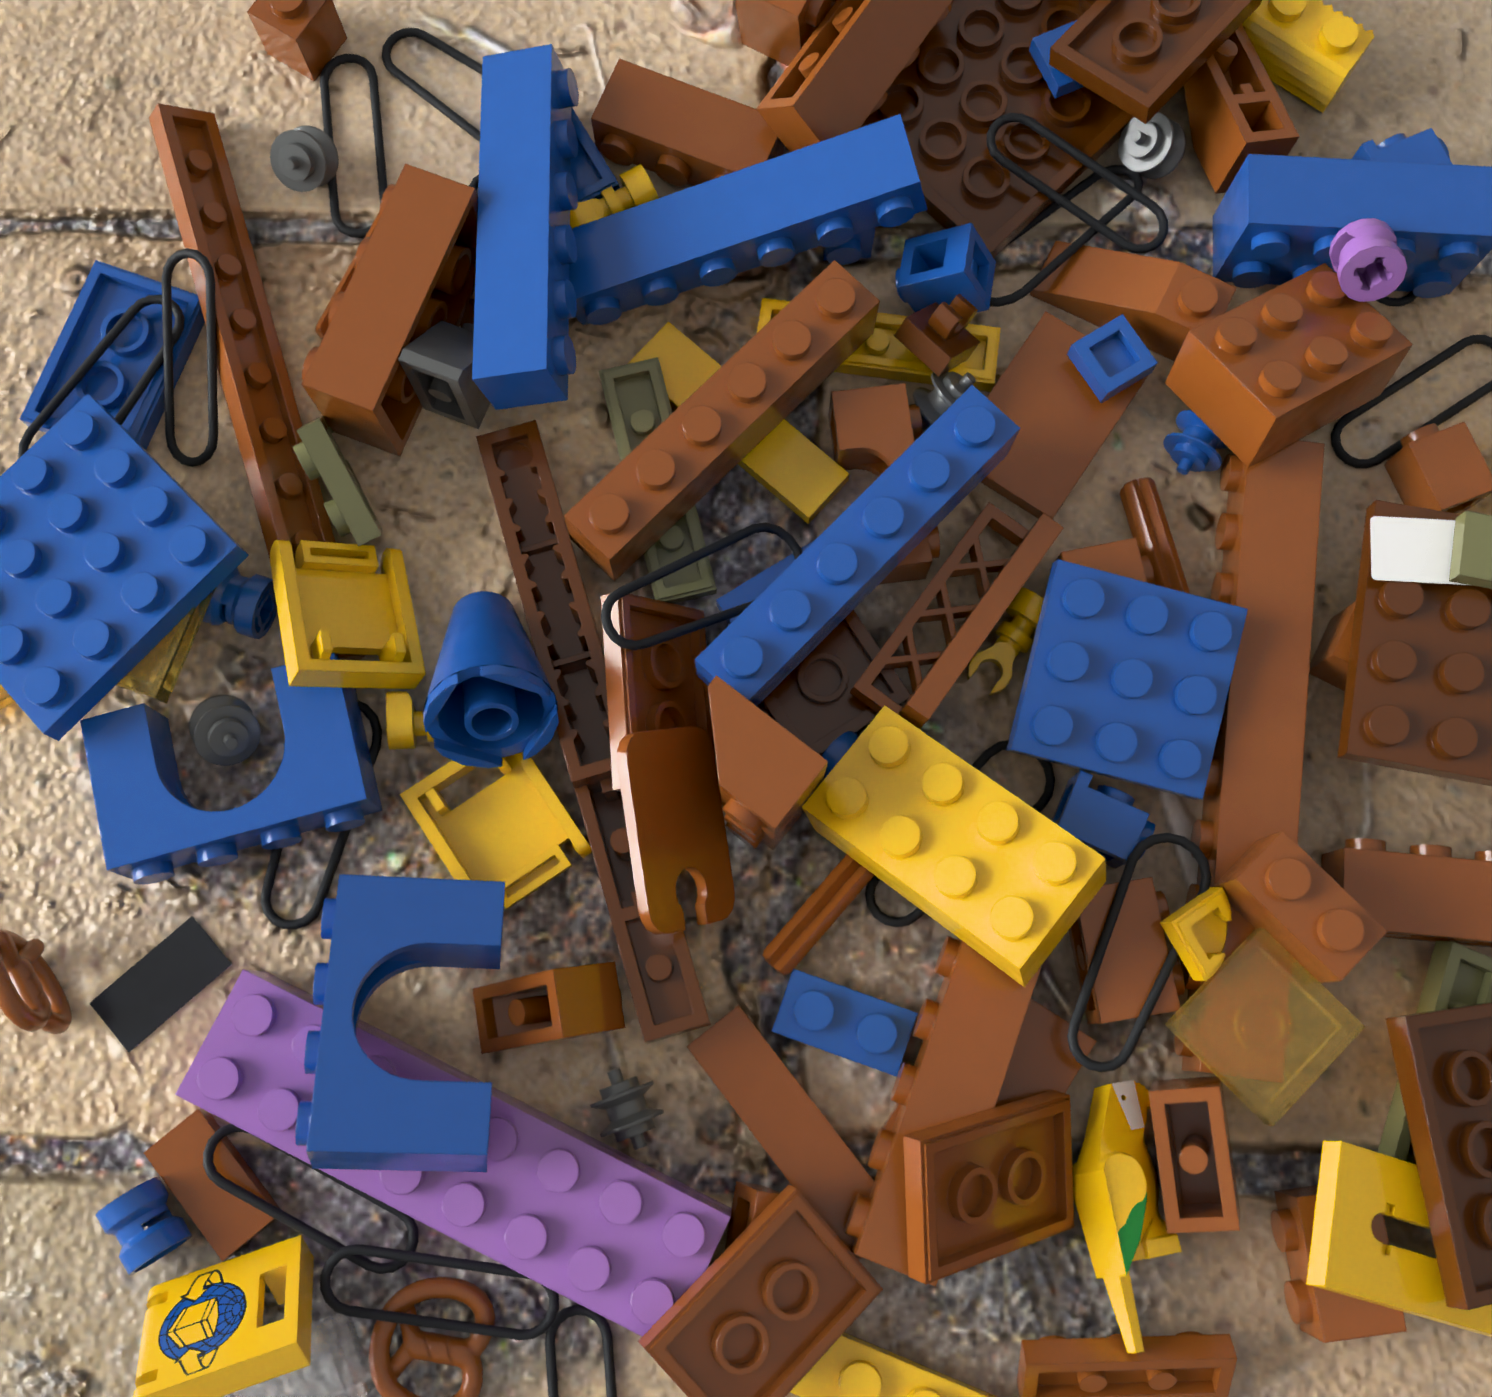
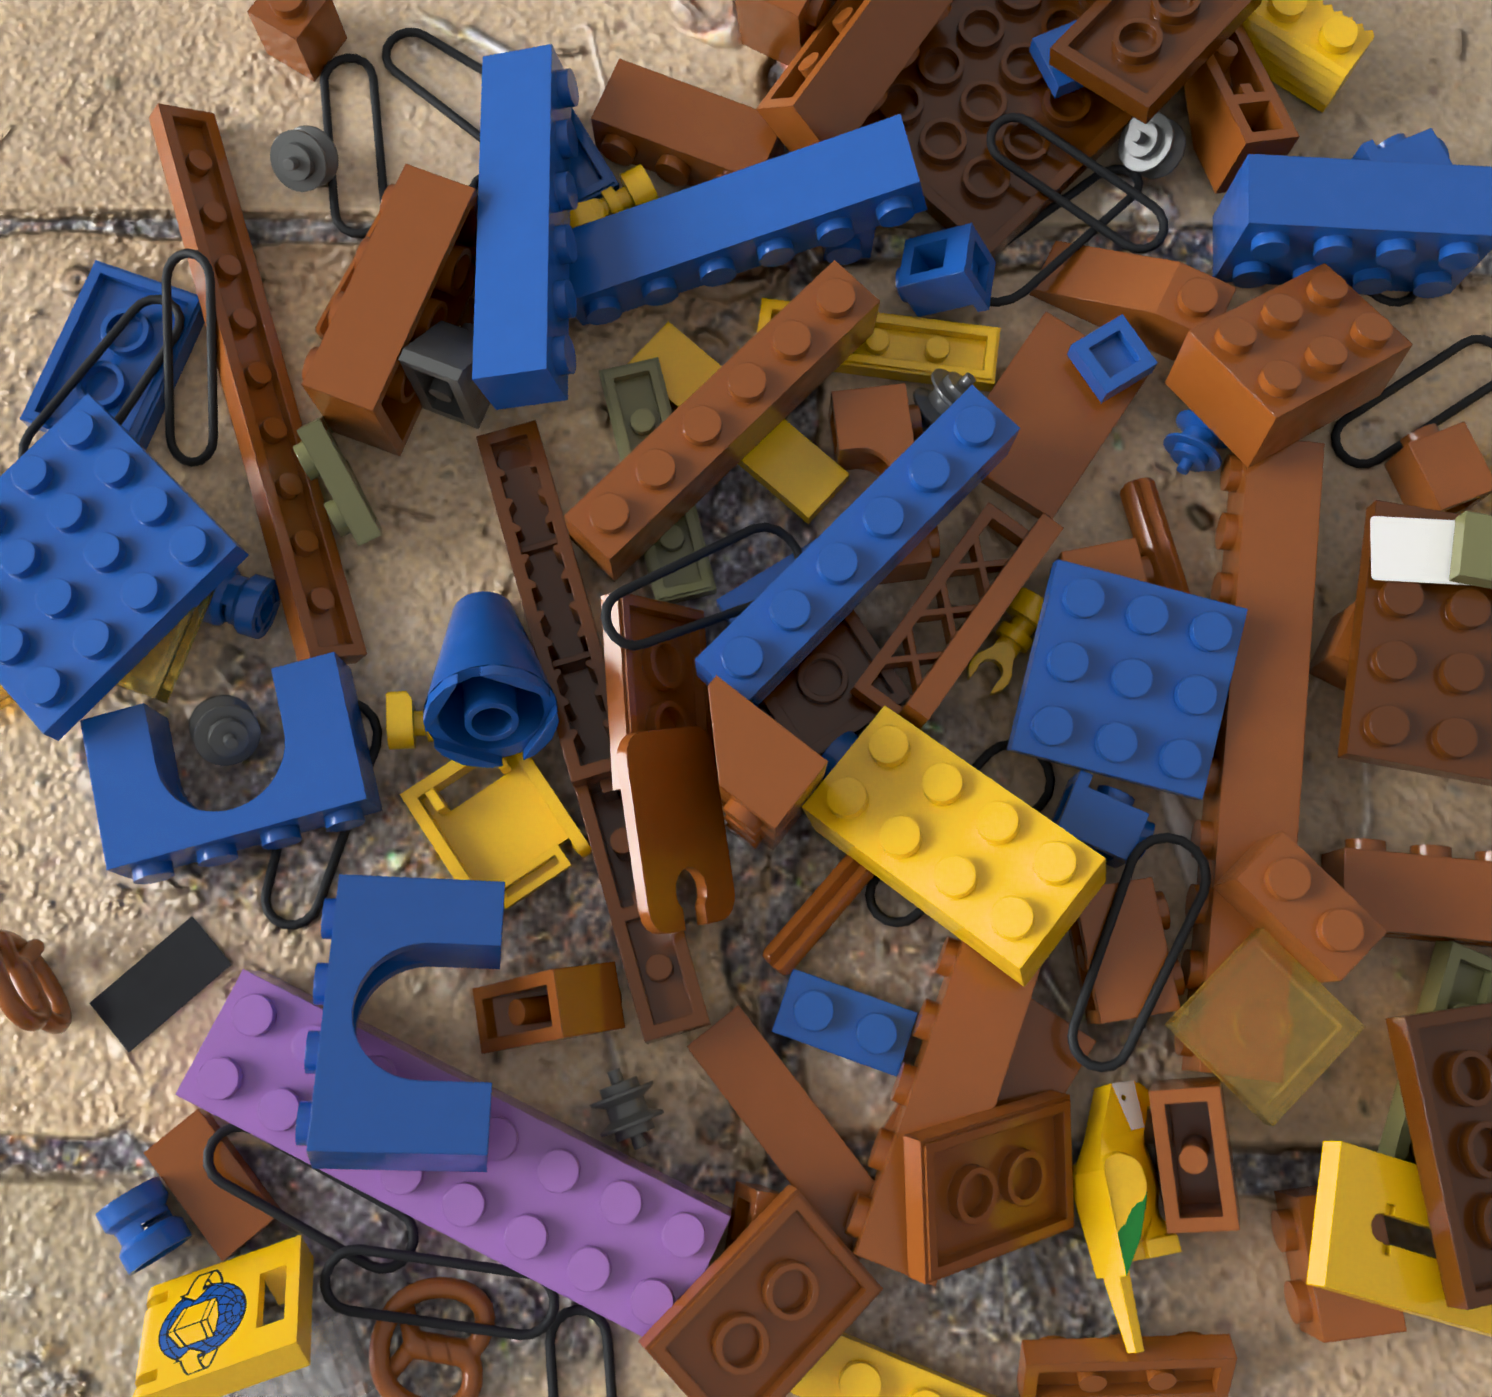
yellow container [270,540,426,689] -> none
reddish brown tile [894,294,980,377] -> none
yellow tile [1159,887,1232,981] -> none
medium lavender wheel [1329,218,1407,302] -> none

